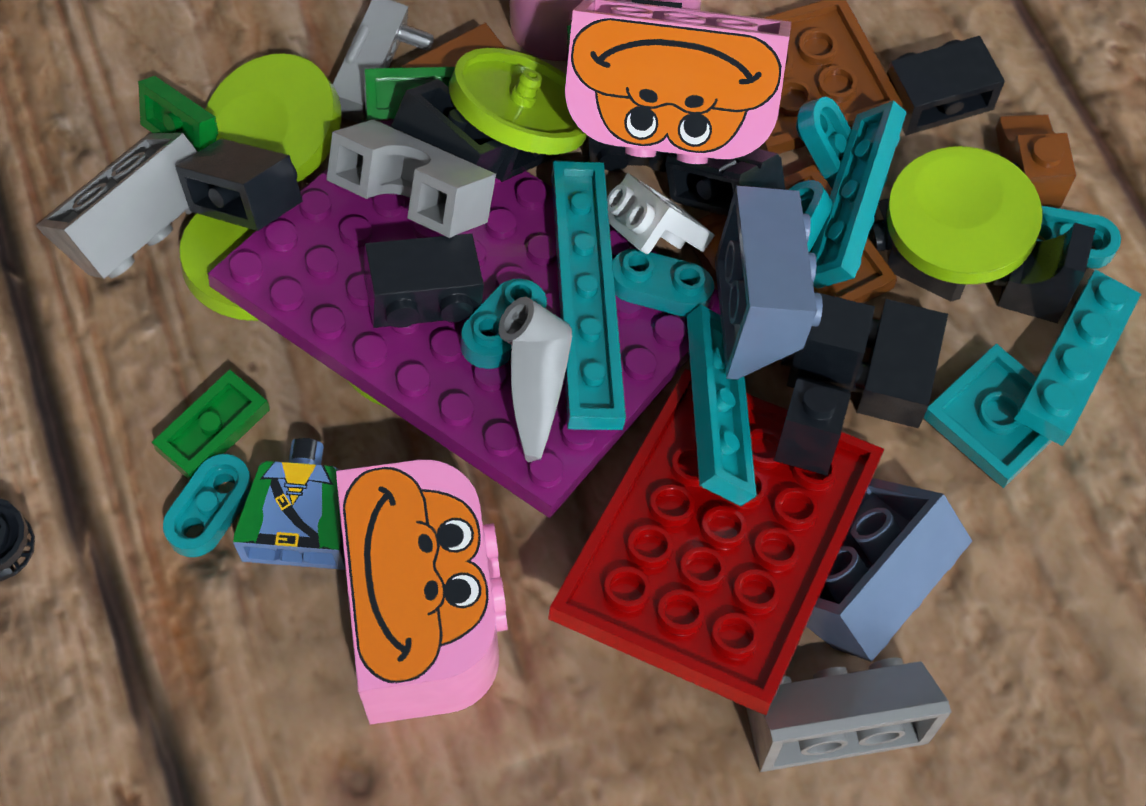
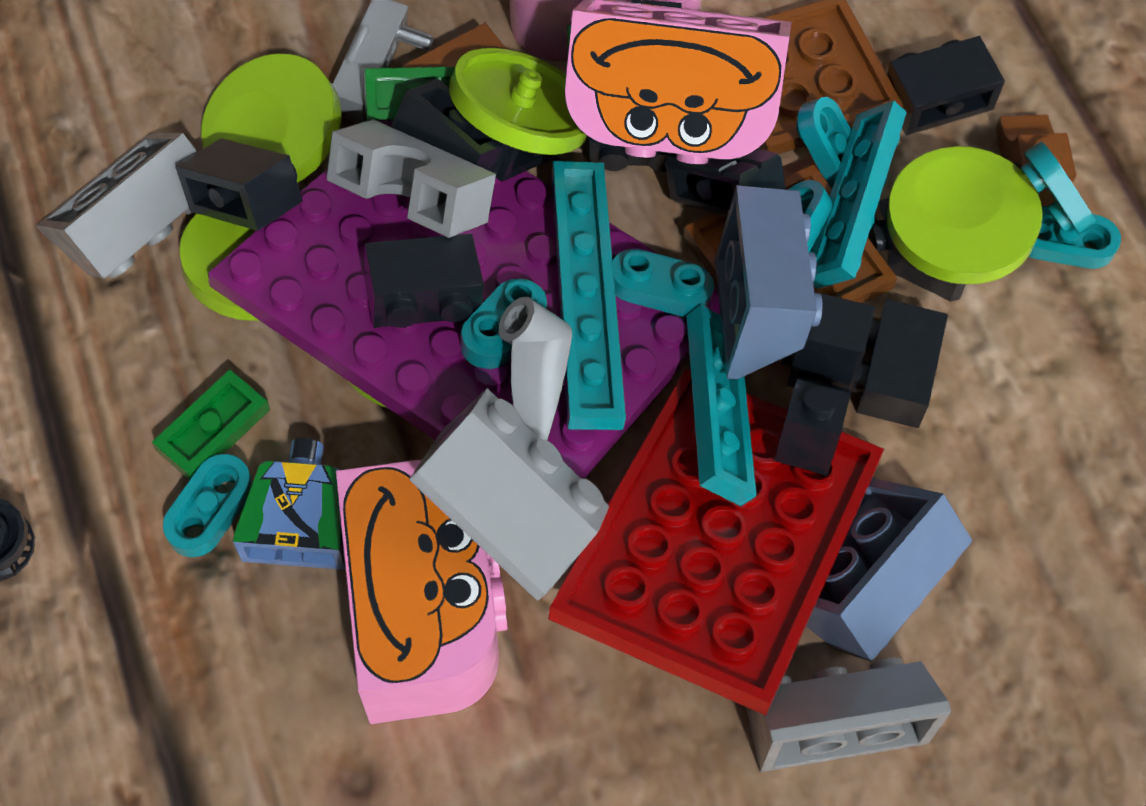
green plate [138,76,218,152] -> none
white bracket [607,173,715,254] -> none
teal plate [924,343,1052,488] -> none
black arch [994,223,1096,324] -> none
teal plate [1014,269,1141,446] -> none
none -> light grey slope [409,388,609,601]
none -> teal plate [1020,141,1097,234]

